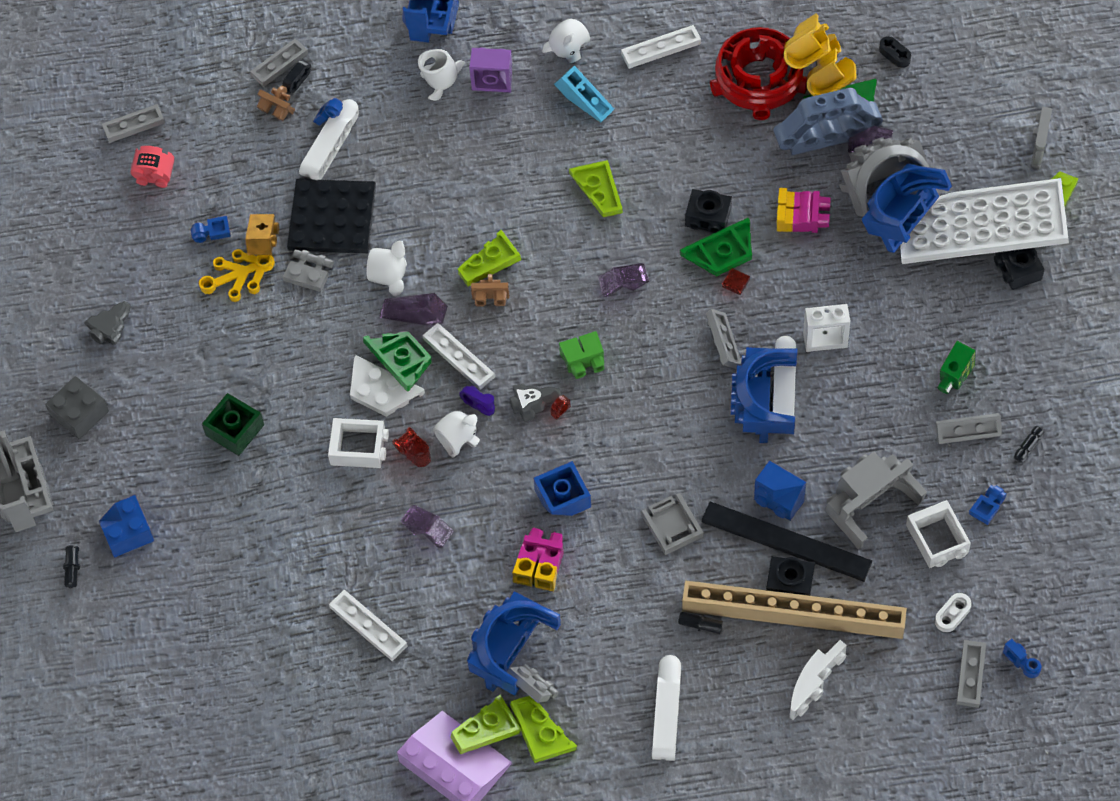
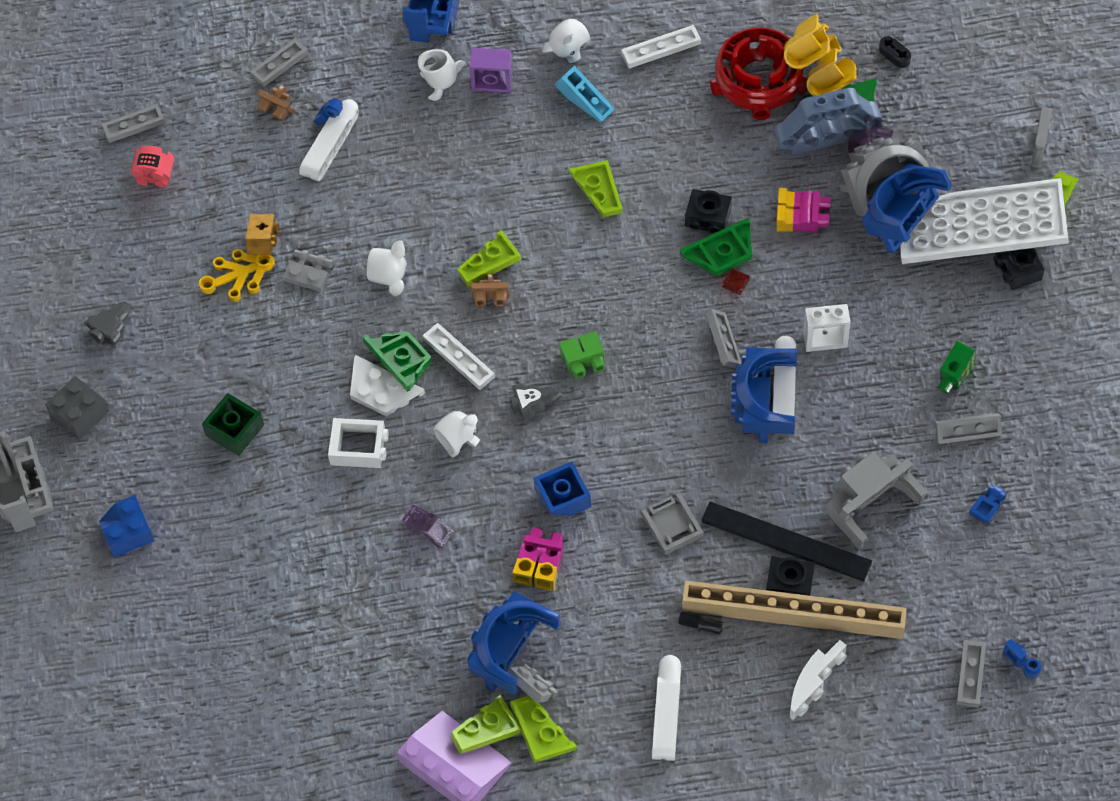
black axle [63,545,80,589] -> none
blue plate [190,216,231,243] -> none
black beam [282,60,311,93] -> none
black plate [287,179,376,254] -> none
white plate [329,590,408,661] -> none
clear purple slope [380,293,448,326] -> none
clear red piece [392,427,431,467] -> none
dark purple plate [459,386,495,416] -> none
clear red tile [550,395,571,419] -> none
clear purple slope [598,263,649,296] -> none
blue slope [754,461,806,521] -> none
white window [906,500,971,568] -> none
white plate [935,593,971,632] -> none
black axle [1014,426,1044,463] -> none

